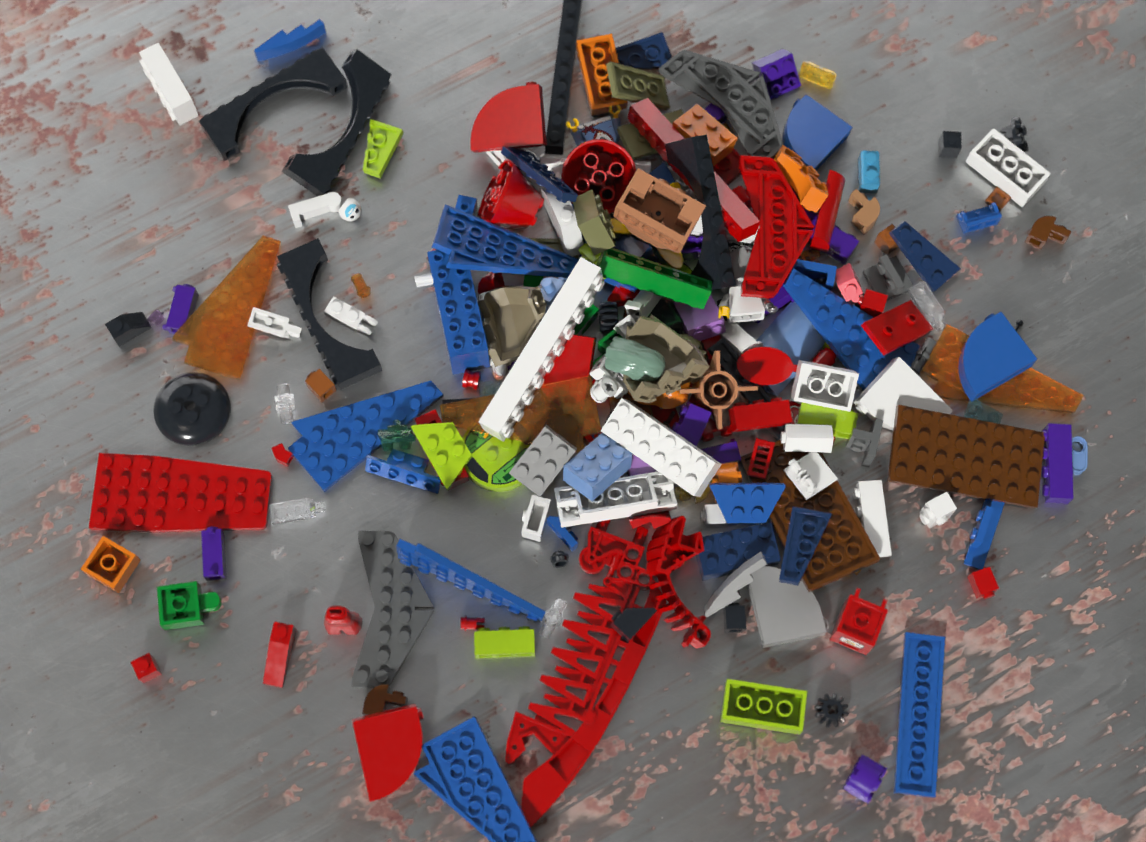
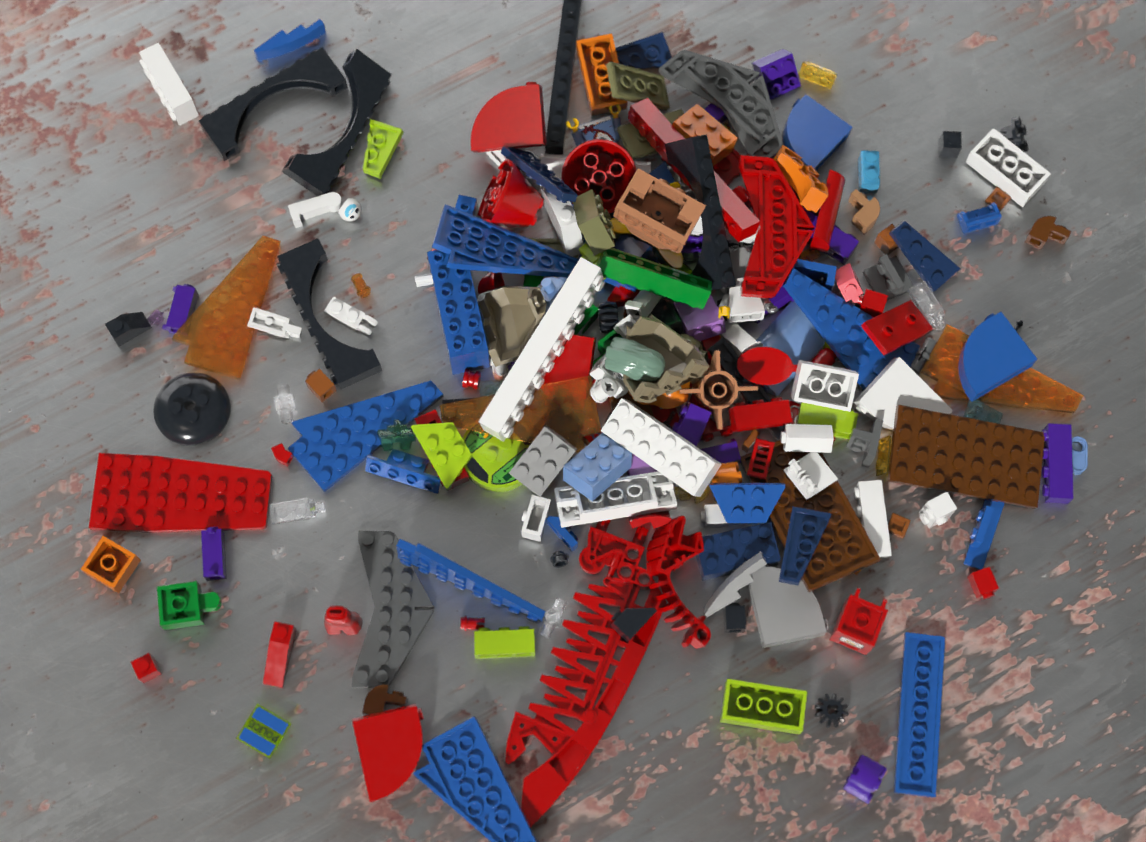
none -> piece [236,703,292,759]
none -> dark orange tile [742,429,760,453]
none -> clear yellow hinge [876,435,892,477]
none -> dark orange tile [888,513,911,539]

